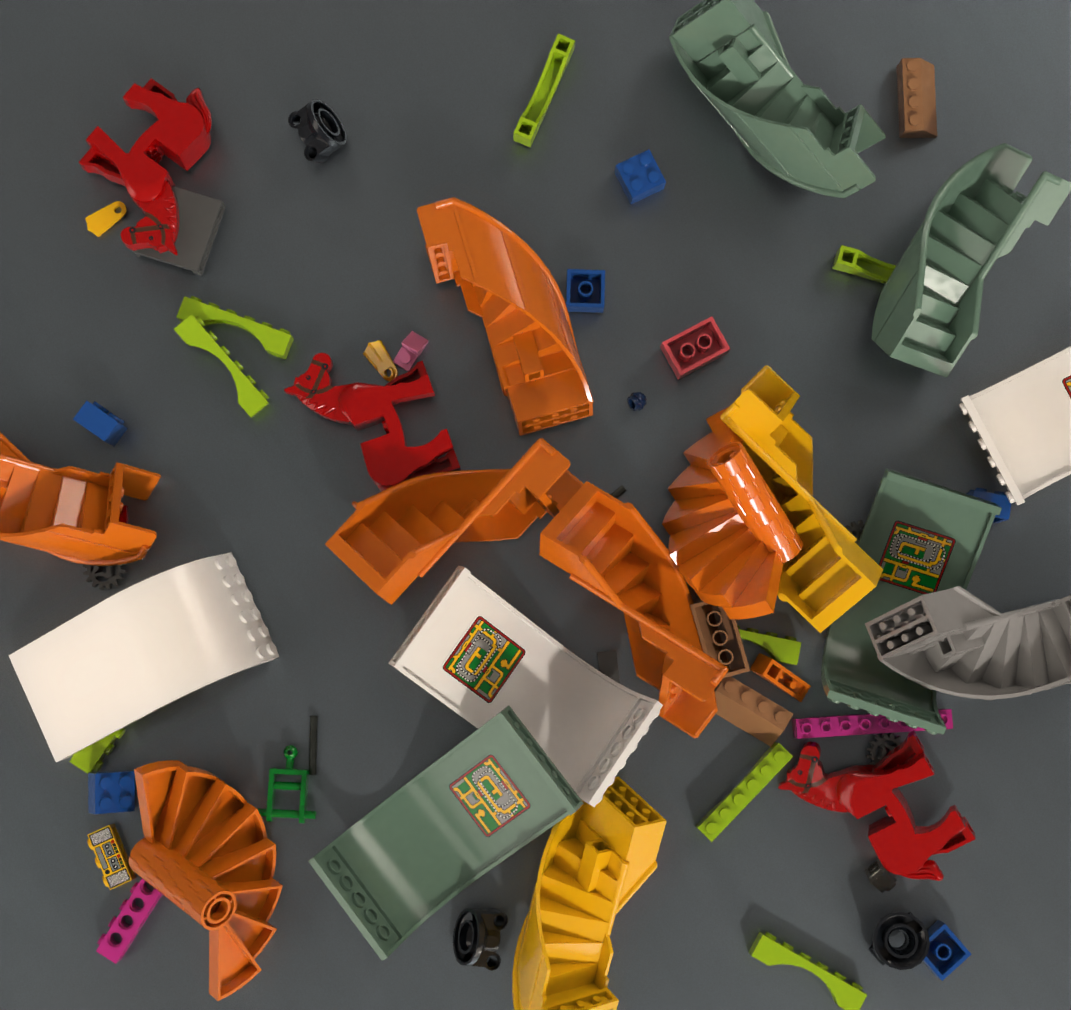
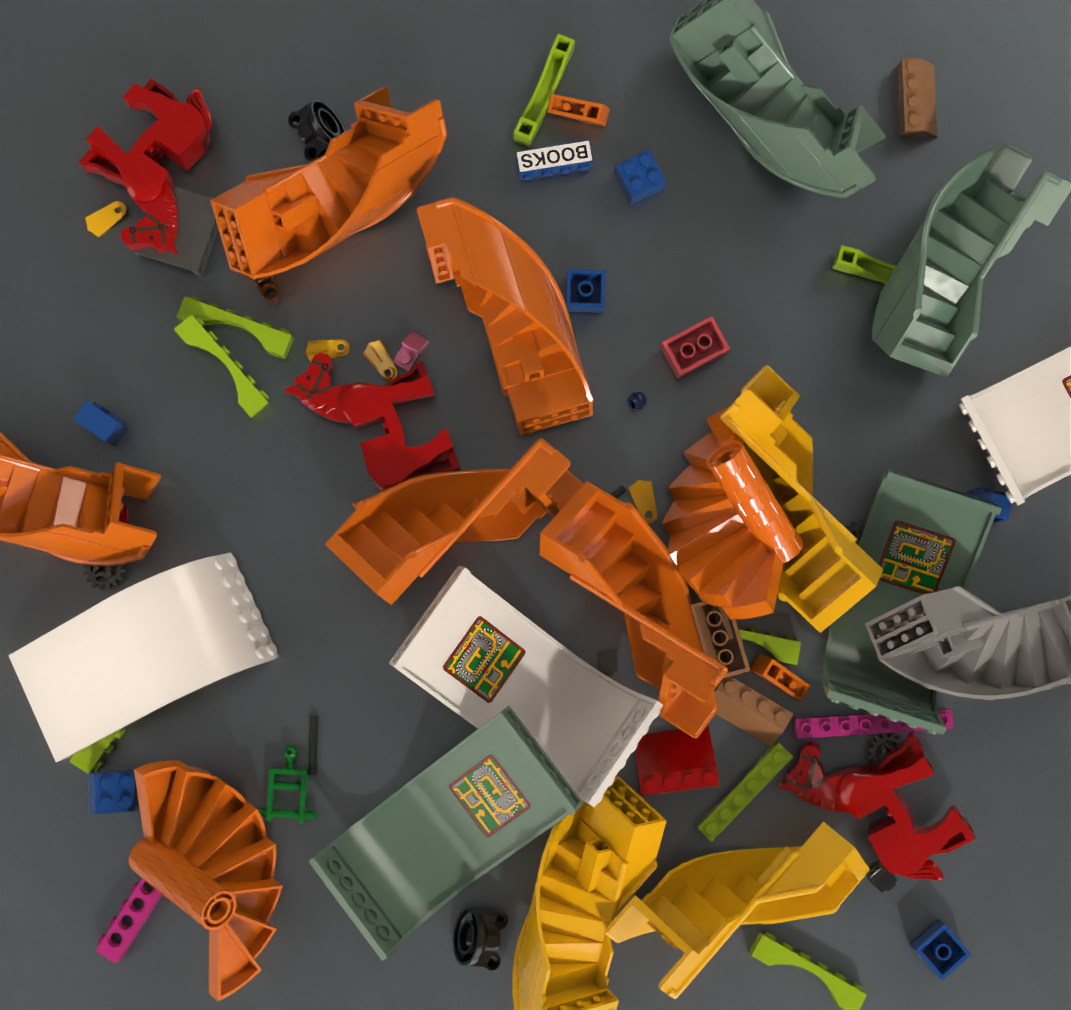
brick [87,823,137,890] -> none
black piece [868,912,930,970] -> none
none -> orange piece [210,86,447,280]
none -> reddish brown piece [253,275,281,305]
none -> yellow piece [305,339,350,362]
none -> brick [516,140,593,180]
none -> orange slope [547,94,610,127]
none -> yellow piece [603,822,870,999]
none -> yellow piece [628,480,658,524]
none -> red slope [634,726,719,796]

